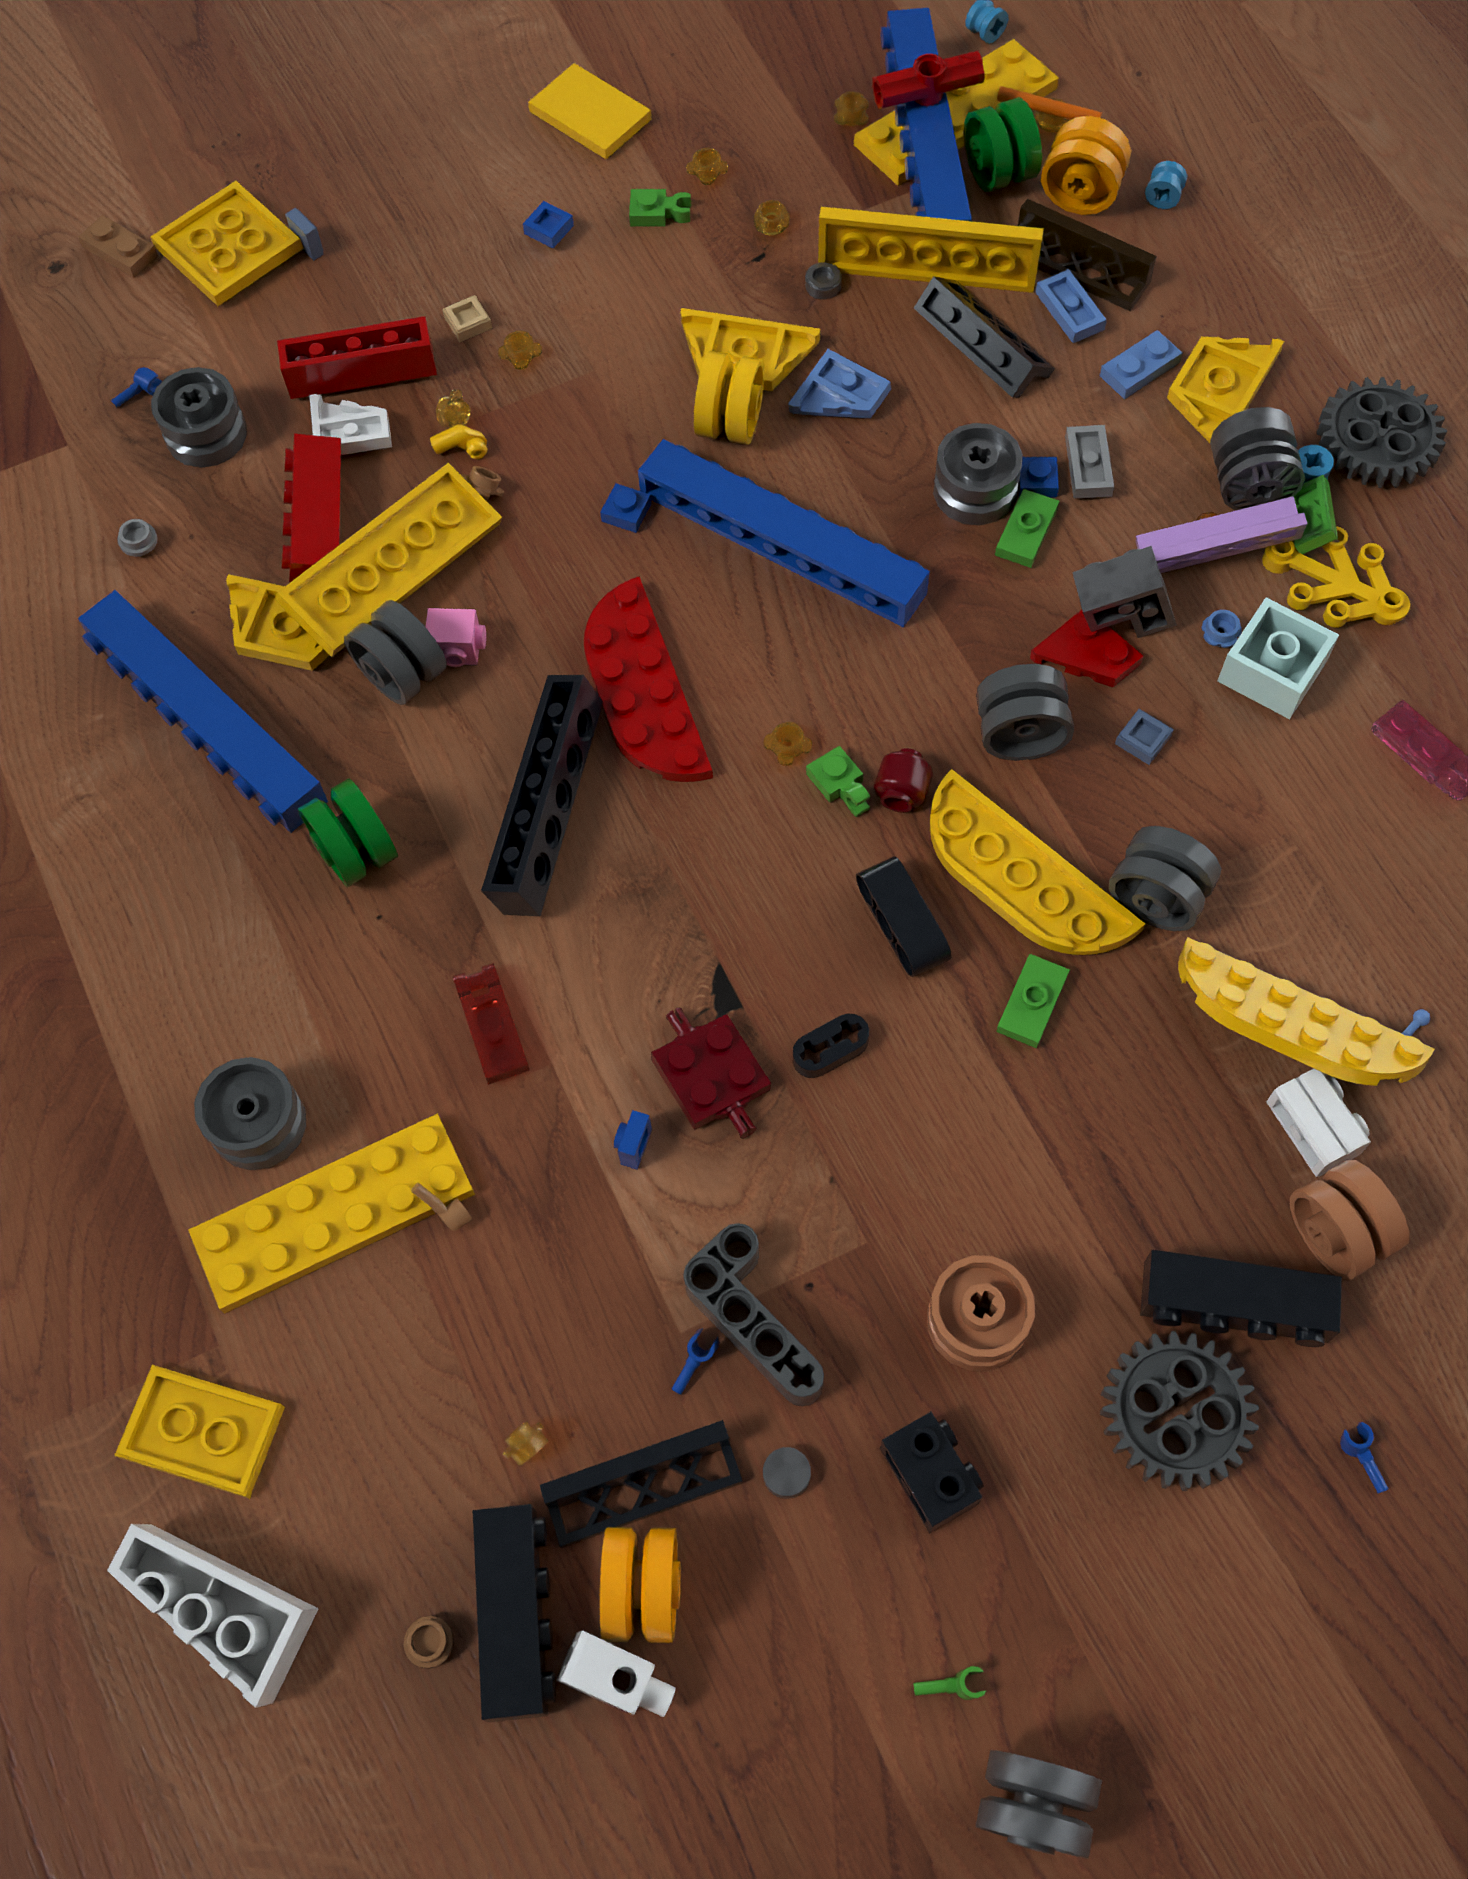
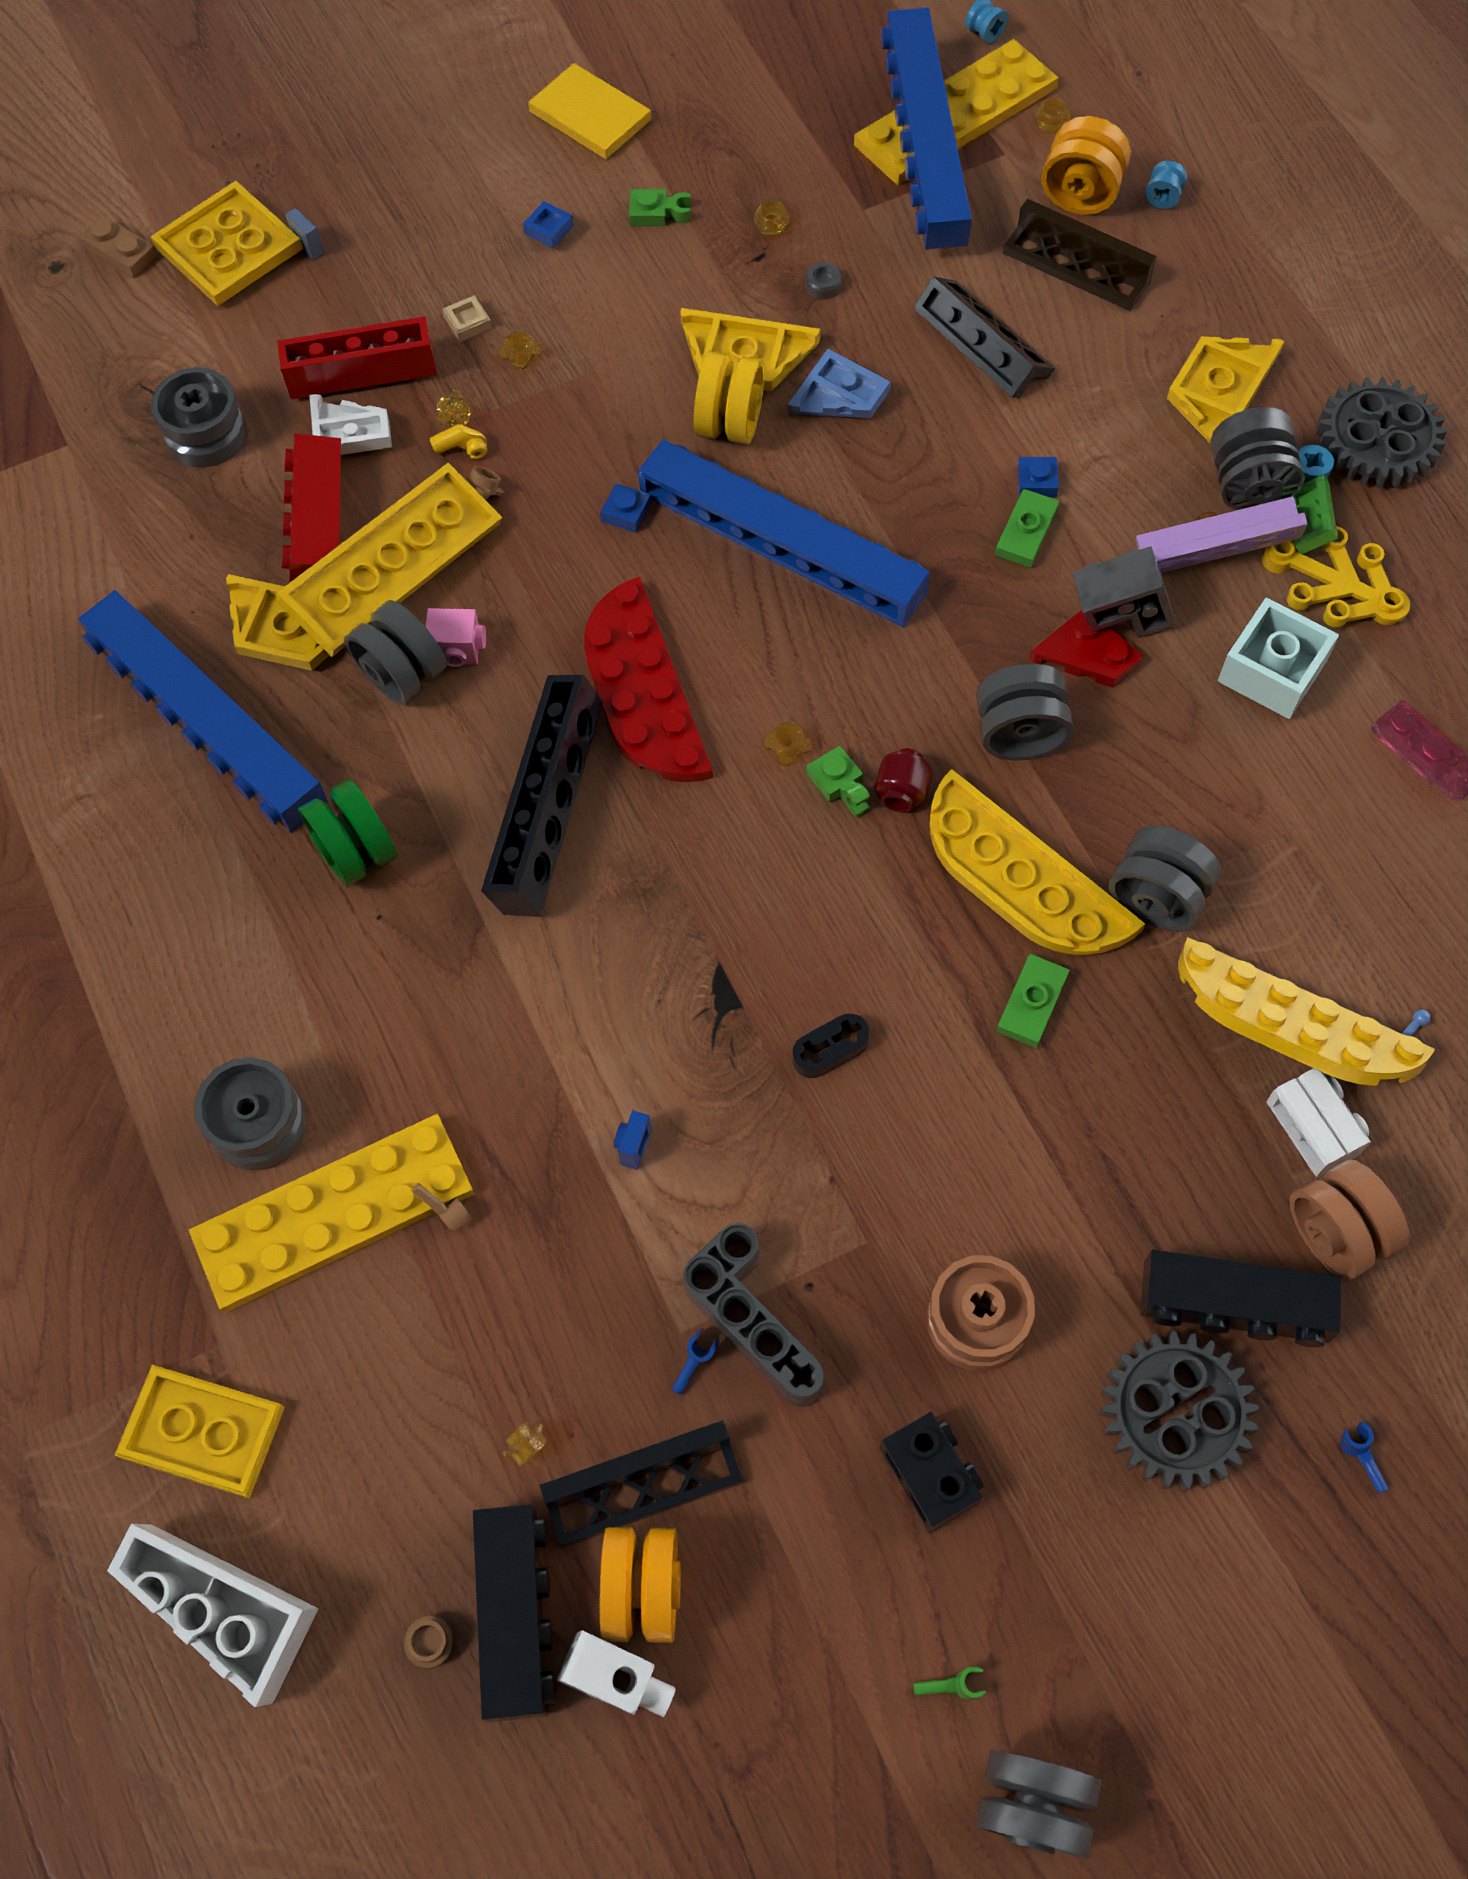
blue hand [111,367,162,408] -> none
light grey plate [118,519,158,557] -> none
clear red plate [453,963,530,1085] -> none
dark red plate [651,1007,771,1139] -> none
clear yellow plate [686,148,728,185] -> none
flat silver tile [763,1447,811,1499] -> none
yellow plate [818,206,1043,293] -> none
clear yellow plate [834,91,869,126] -> none
black beam [856,856,952,977] -> none
red piece [872,51,985,109] -> none
flat silver wheel [933,423,1023,525] -> none
green wheel [963,97,1042,192] -> none
orange bar [997,86,1102,120] -> none
medium blue plate [1036,269,1107,343] -> none
light grey plate [1065,425,1114,498] -> none
medium blue plate [1100,330,1182,399] -> none
sand blue tile [1115,709,1174,765] -> none
medium blue plate [1201,610,1242,648] -> none

